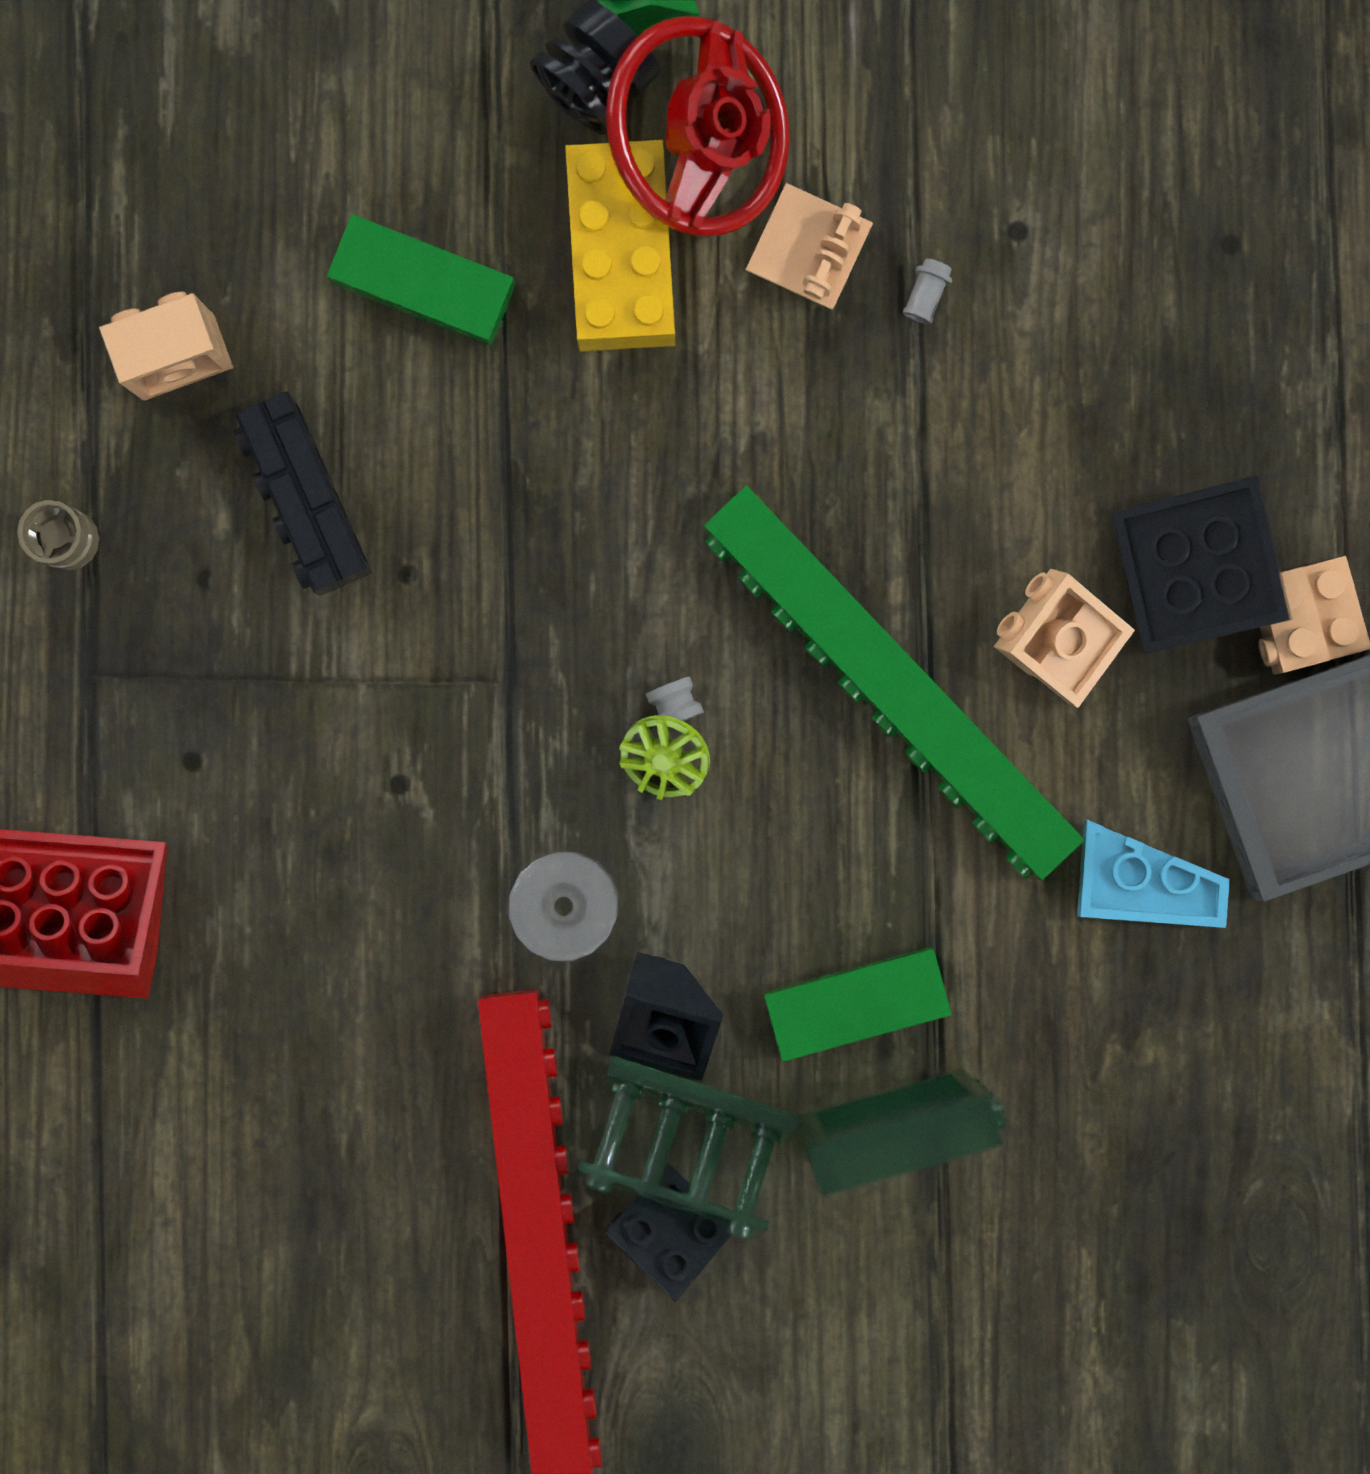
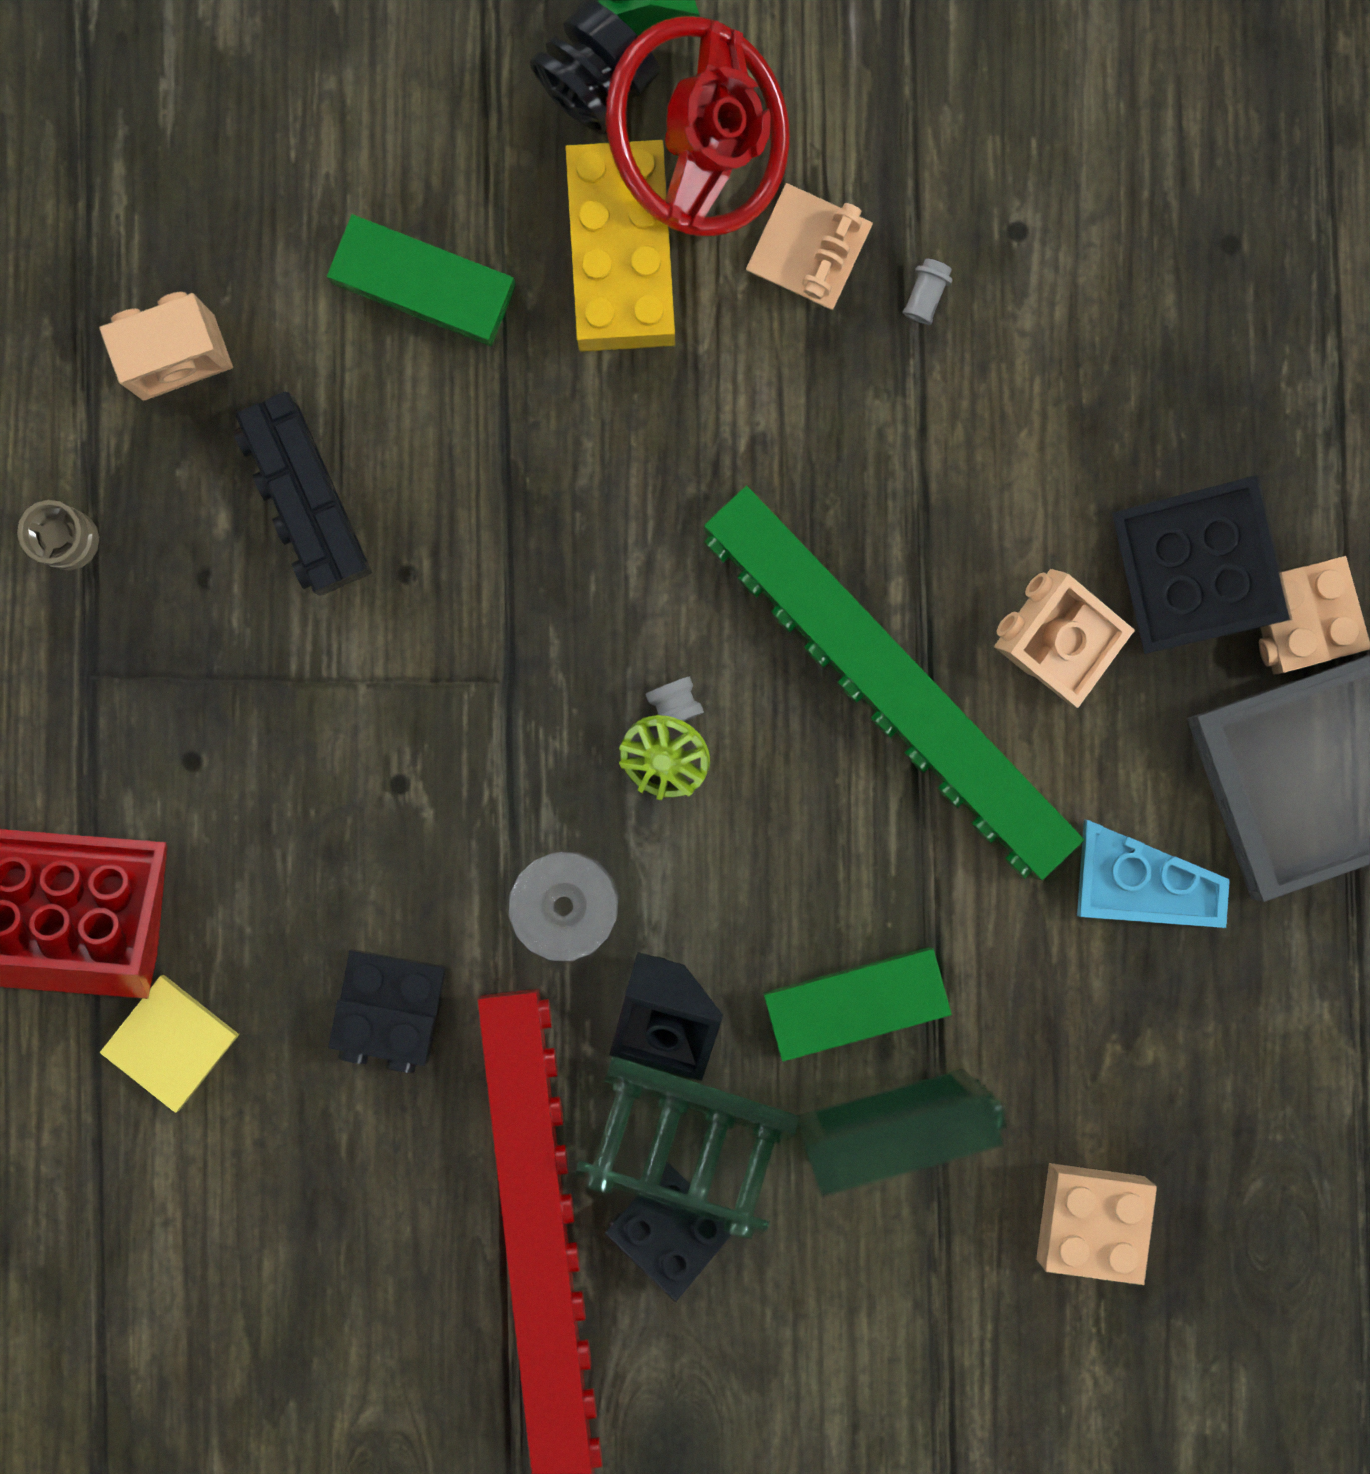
none -> light yellow tile [100,975,239,1113]
none -> black plate [328,949,447,1073]
none -> light nougat brick [1036,1163,1157,1285]

